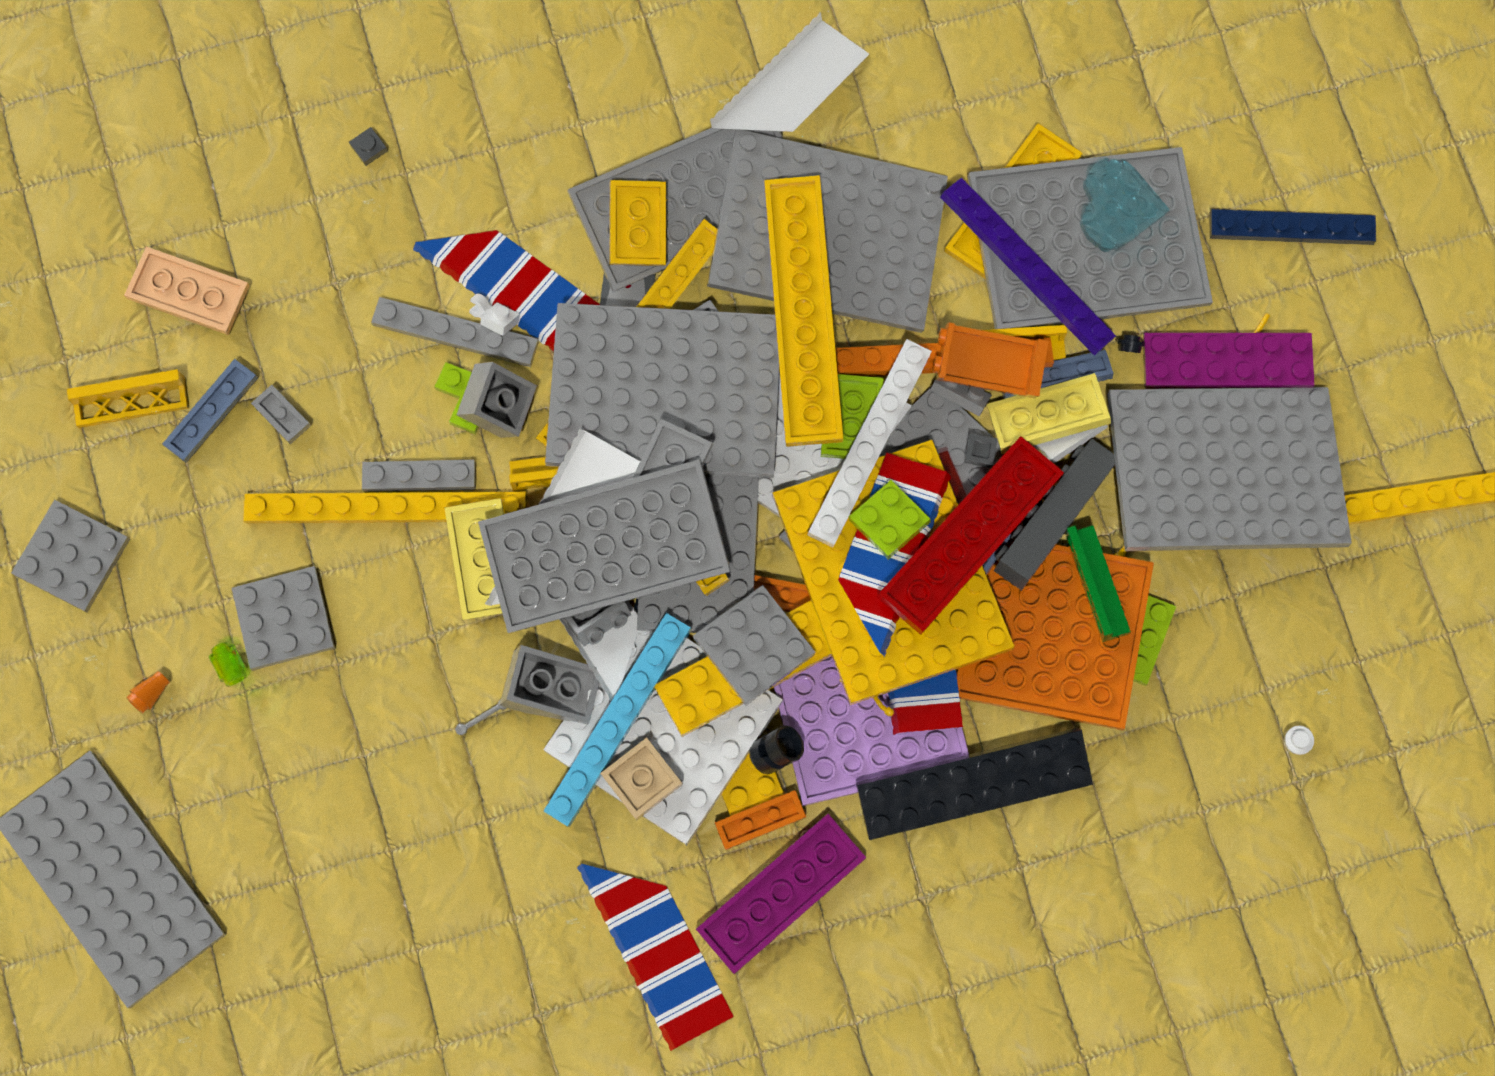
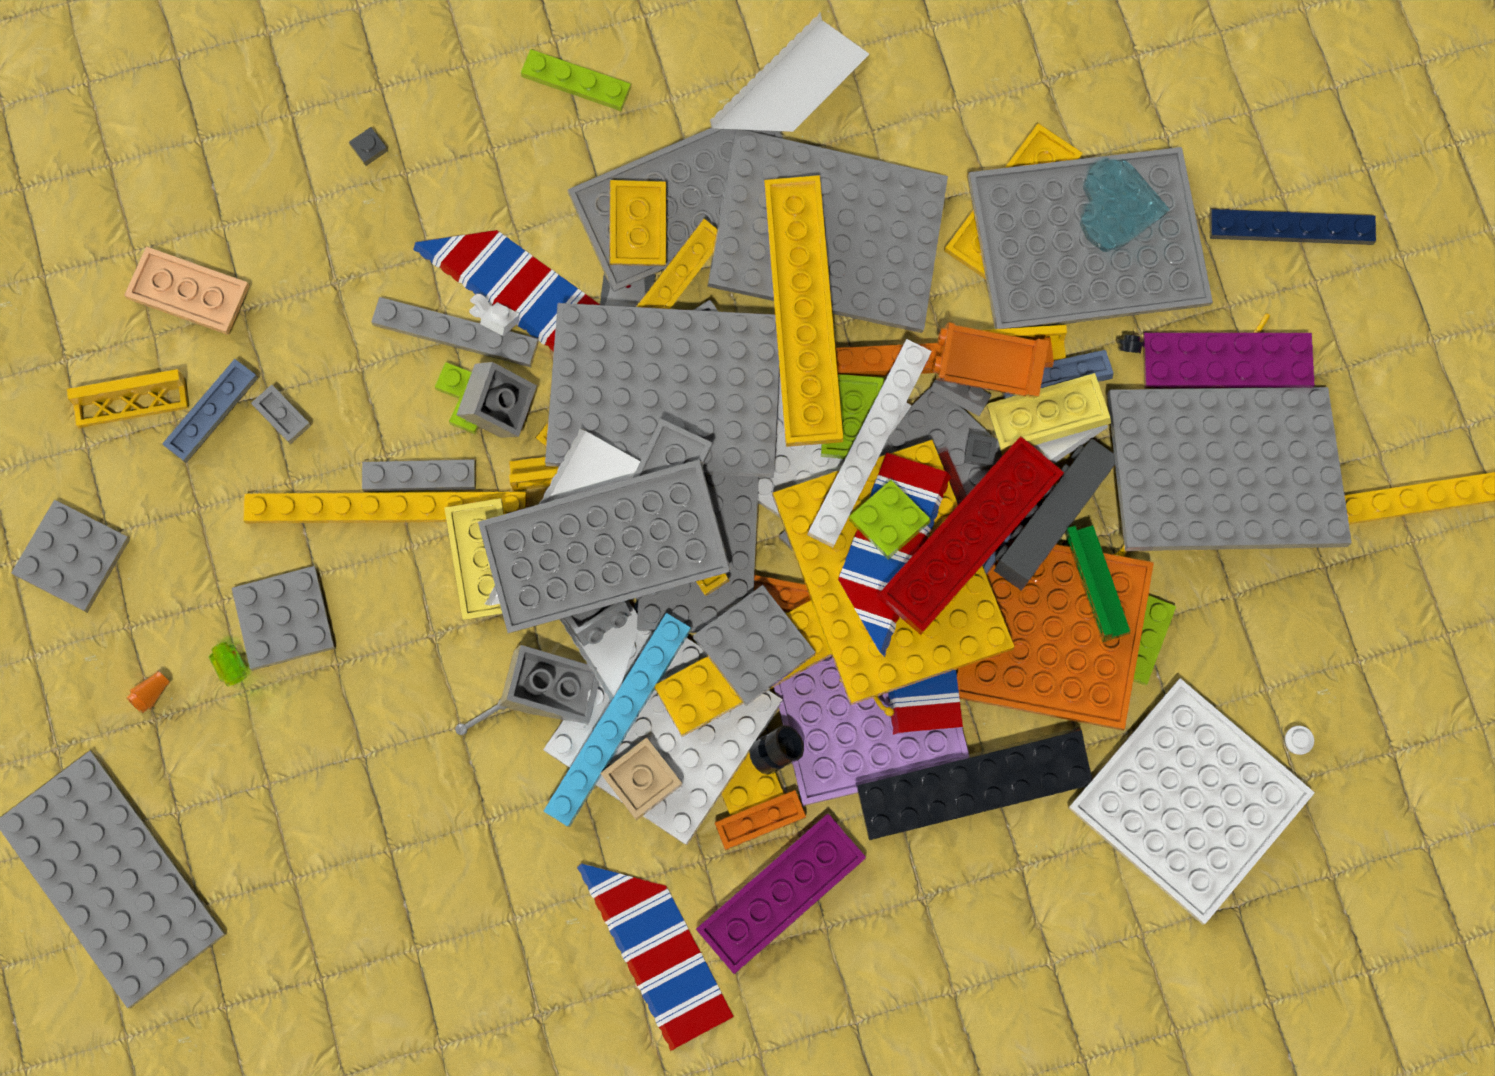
dark purple plate [940,177,1116,356] -> none
none -> lime plate [521,49,631,112]
none -> white plate [1069,678,1315,925]

